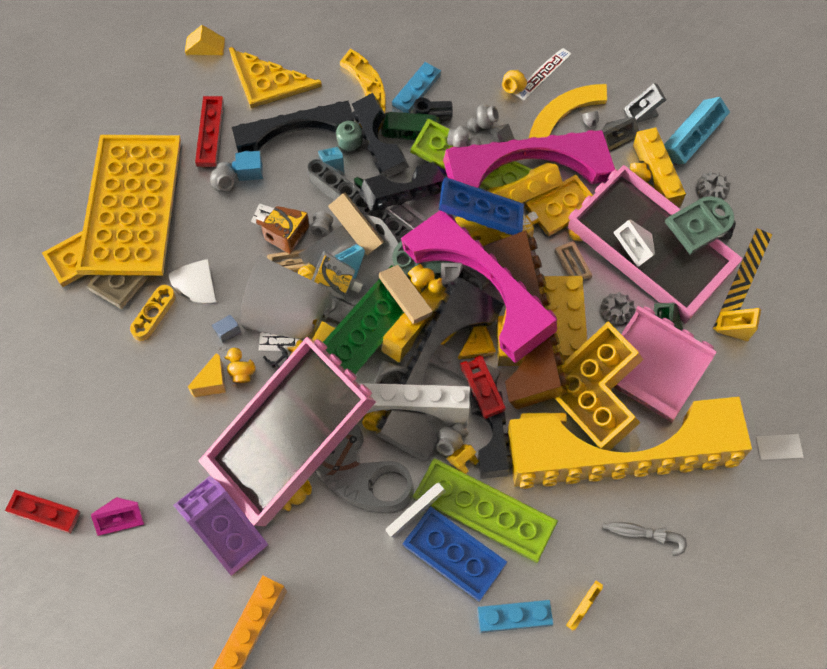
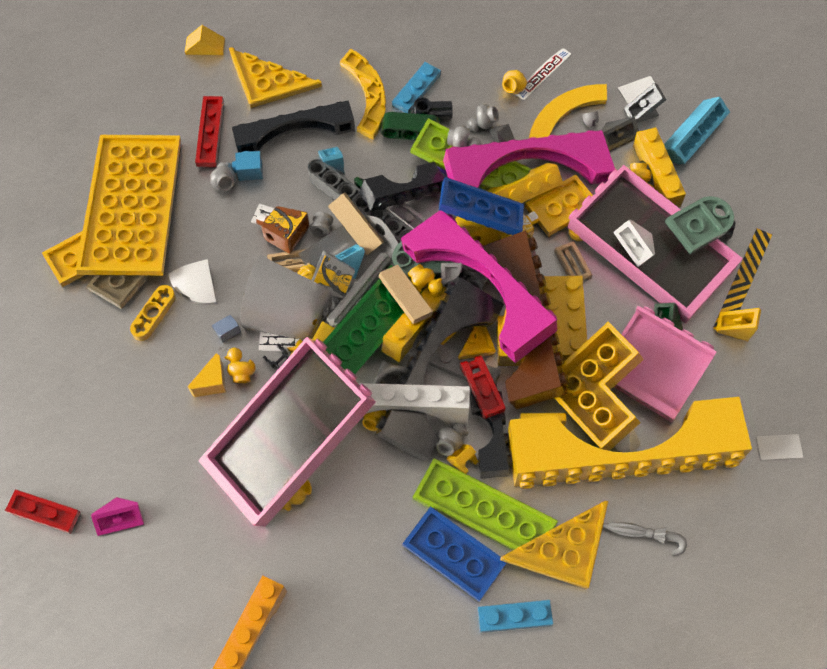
medium lavender bracket [173,476,268,576] -> none
dark grey animal [302,425,414,513] -> none
sand green head [336,121,363,151] -> none
black arch [352,93,409,178] -> none
white tile [385,483,446,538] -> none
yellow tile [566,580,603,630] -> none
light grey gear [601,292,636,325] -> none
light grey gear [697,171,730,199] -> none
none -> light grey axle [327,253,390,326]
none -> yellow tile [501,501,608,589]
none -> white sticker [618,76,655,104]

